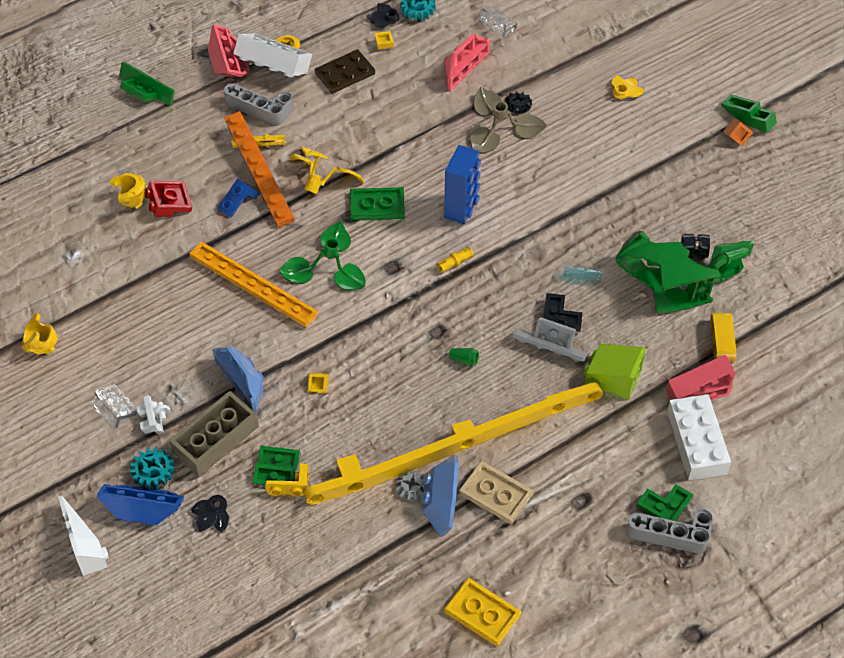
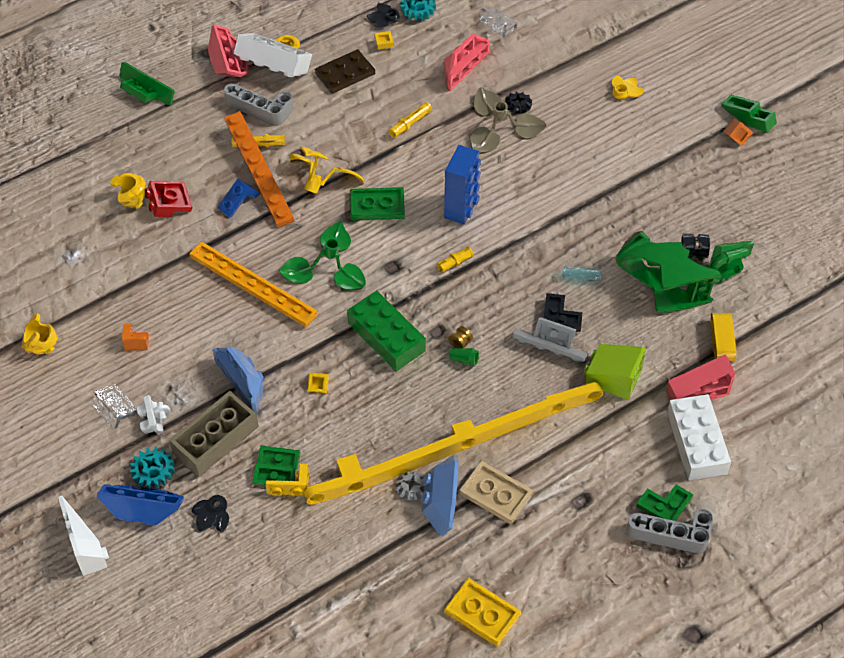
none -> orange panel [122,324,149,351]
none -> green brick [347,290,426,371]
none -> yellow pin [388,102,432,138]
none -> pearl gold wheel [449,326,473,348]

